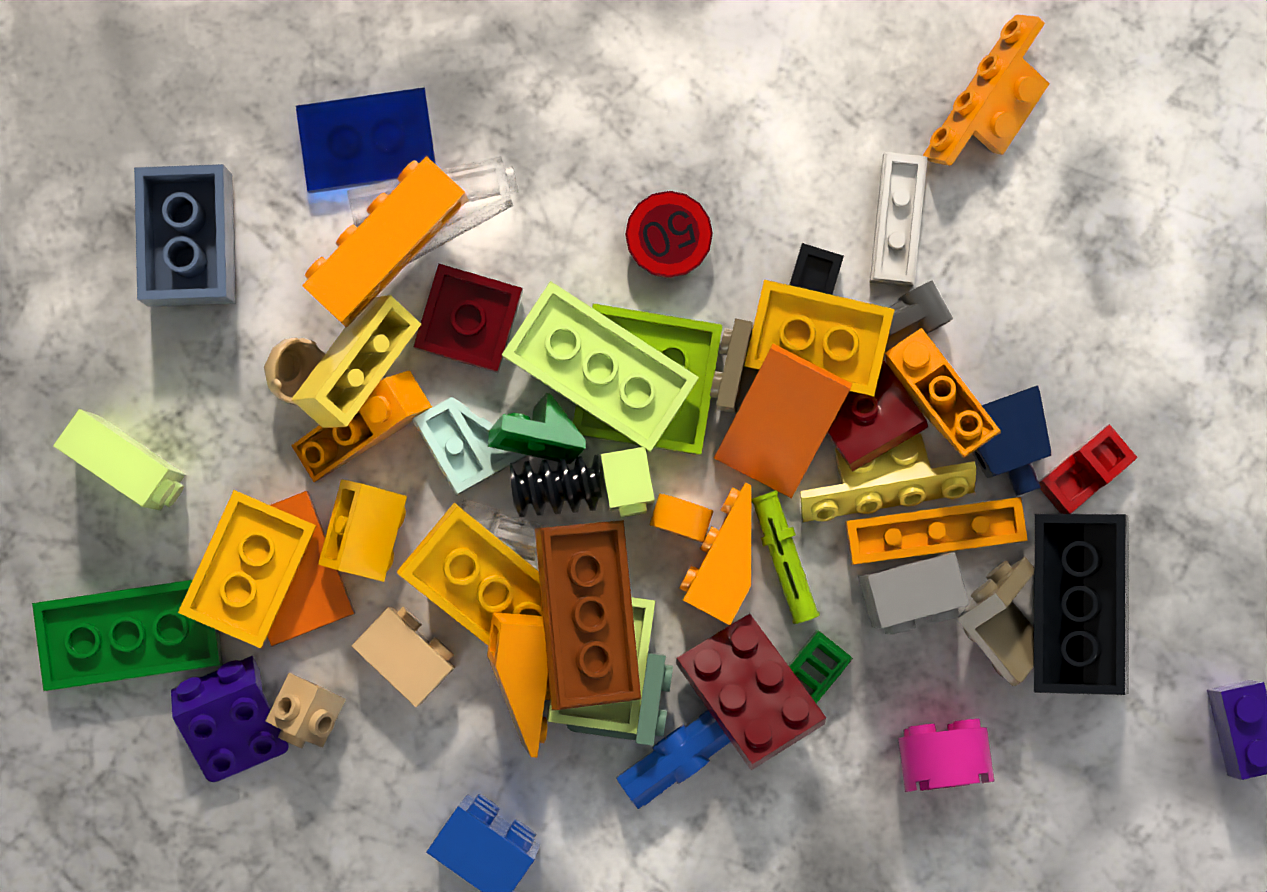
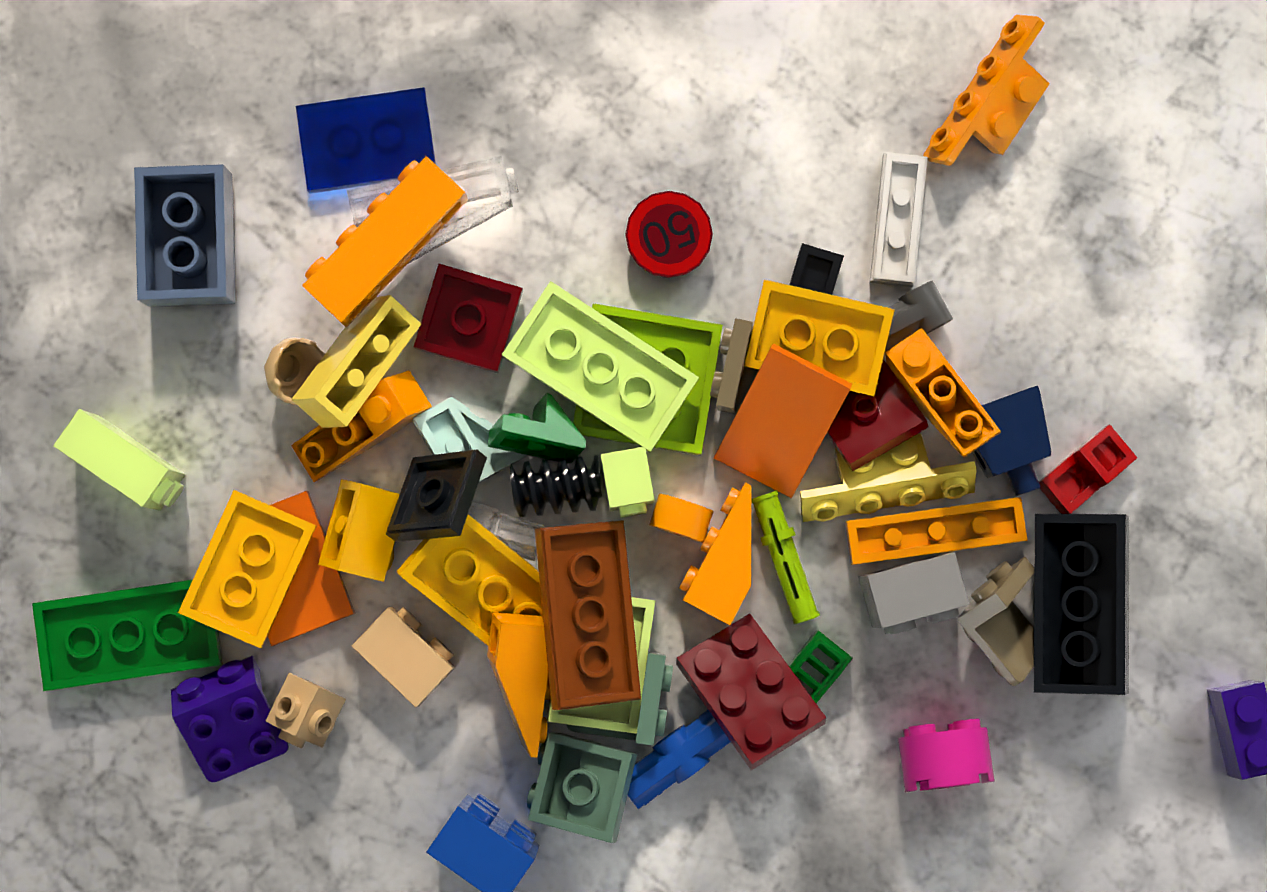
none -> black tile [386,449,487,542]
none -> sand green plate [527,732,637,843]

